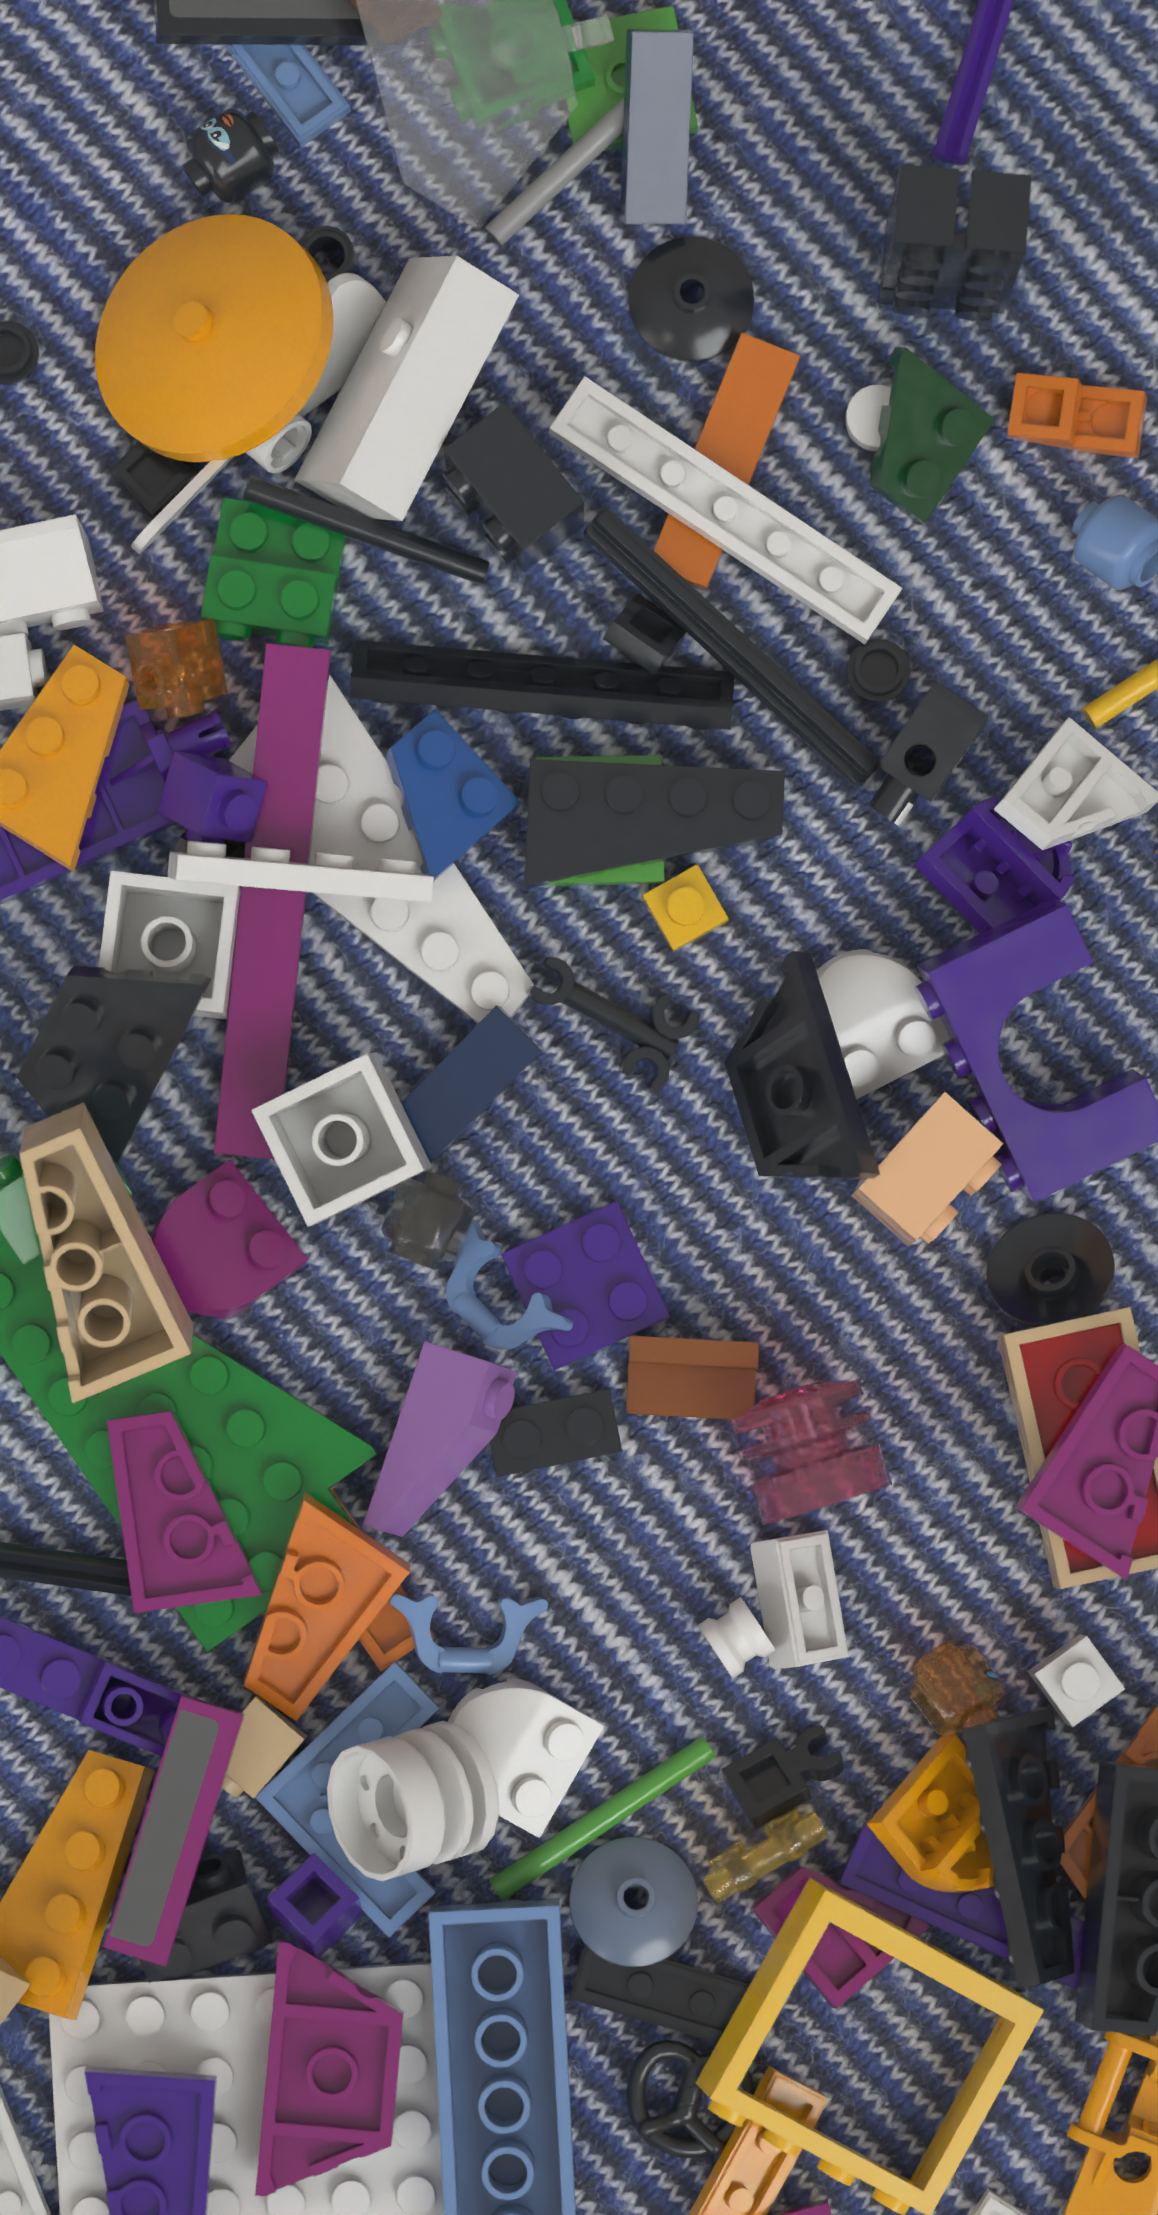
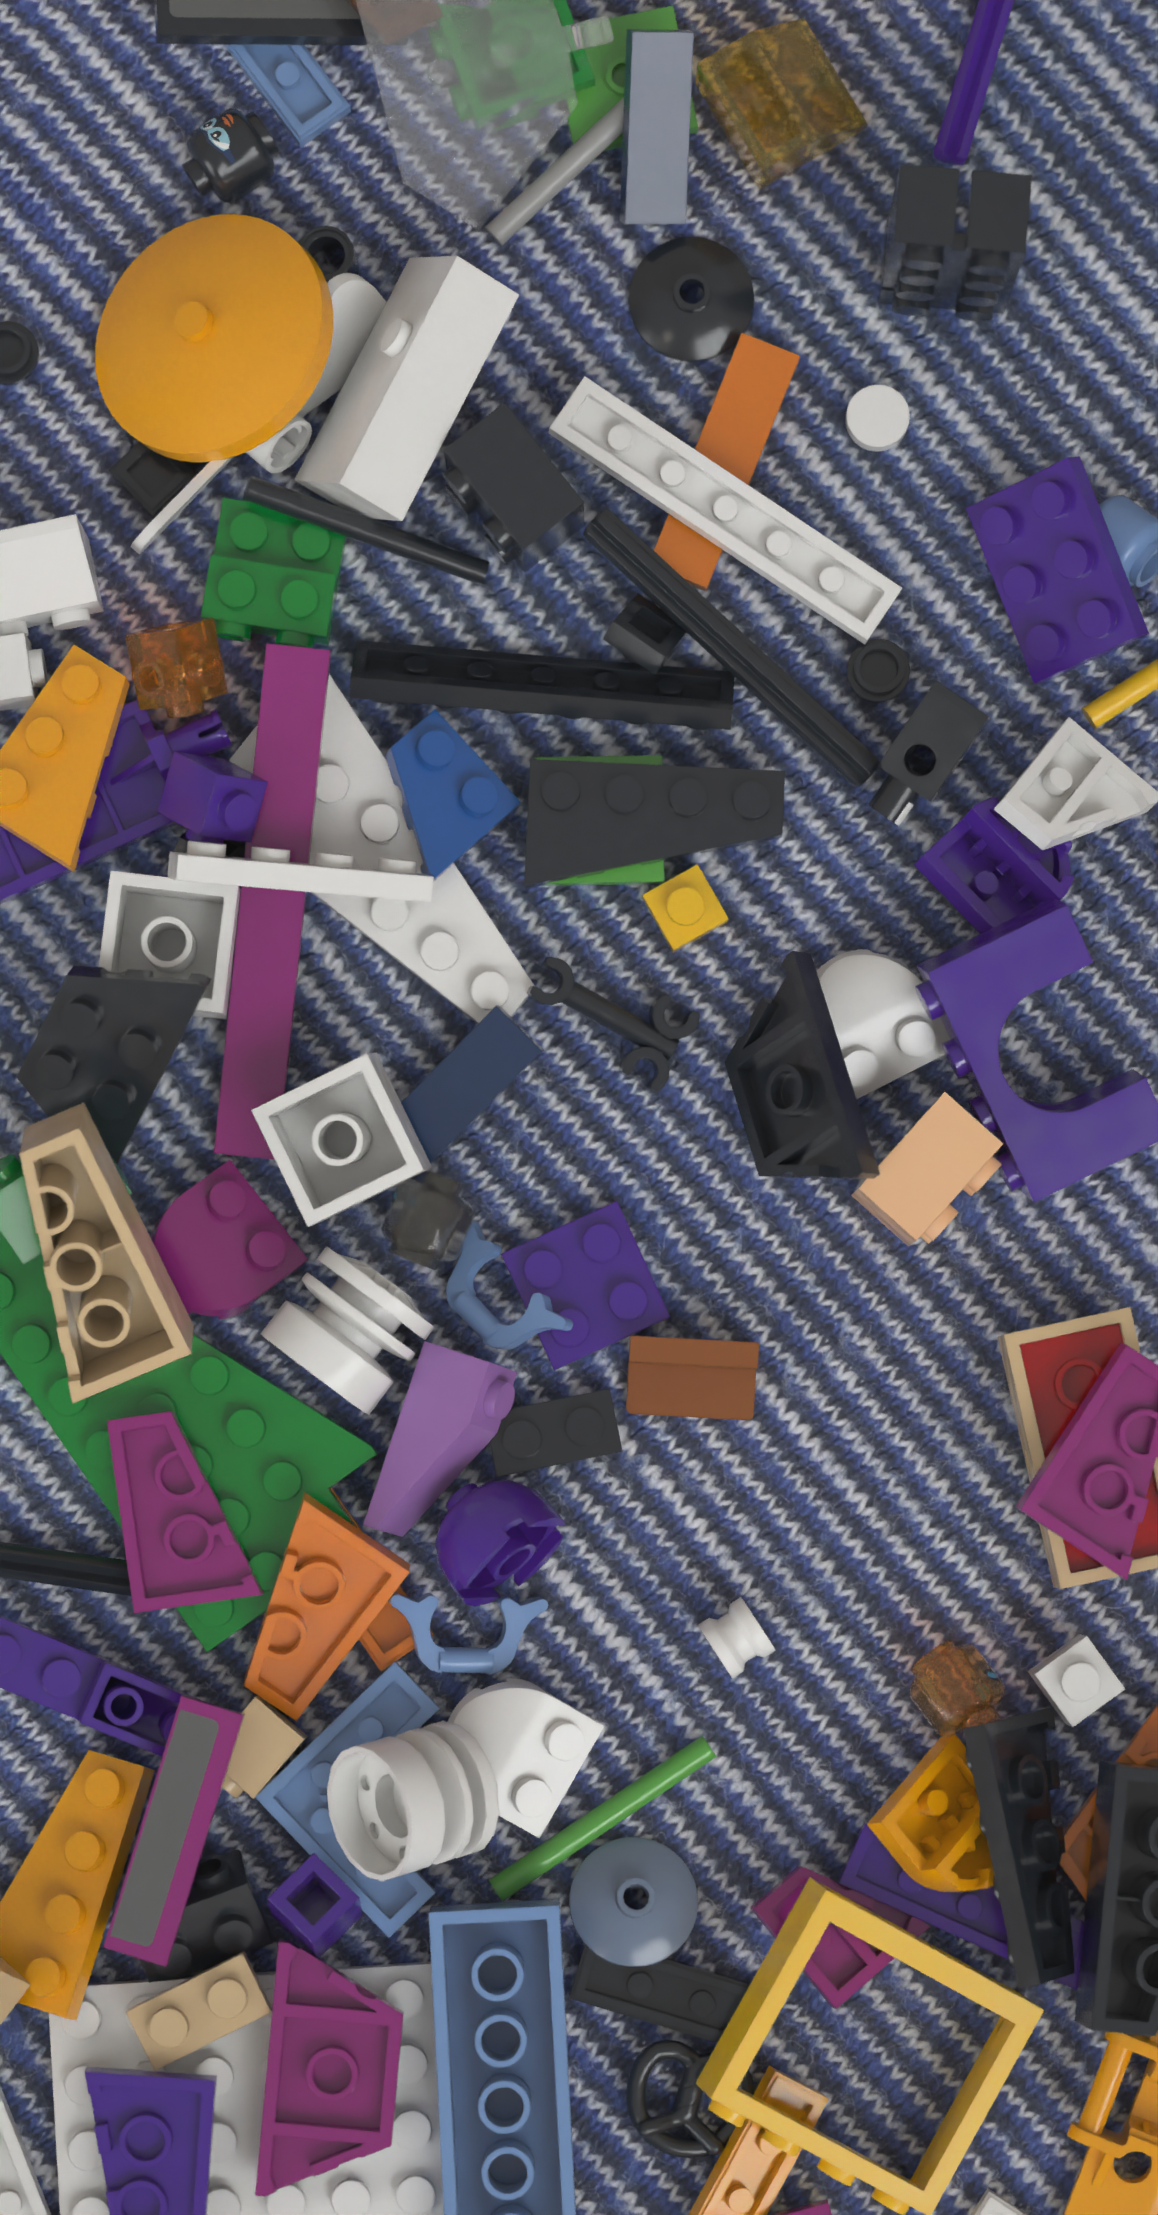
clear yellow plate [702,1808,829,1904] -> none
black plate [721,1725,845,1830] -> none
clear pink wheel [729,1379,892,1525] -> none
white slope [751,1530,849,1669] -> none
dark green wing [869,347,995,523] -> none
black dish [987,1213,1115,1328] -> none
orange slope [1007,373,1148,459] -> none
none -> tan plate [126,1951,272,2071]
none -> white wheel [261,1246,435,1415]
none -> dark purple cylinder [435,1480,565,1607]
none -> clear yellow slope [695,18,868,190]
none -> dark purple plate [966,456,1149,684]

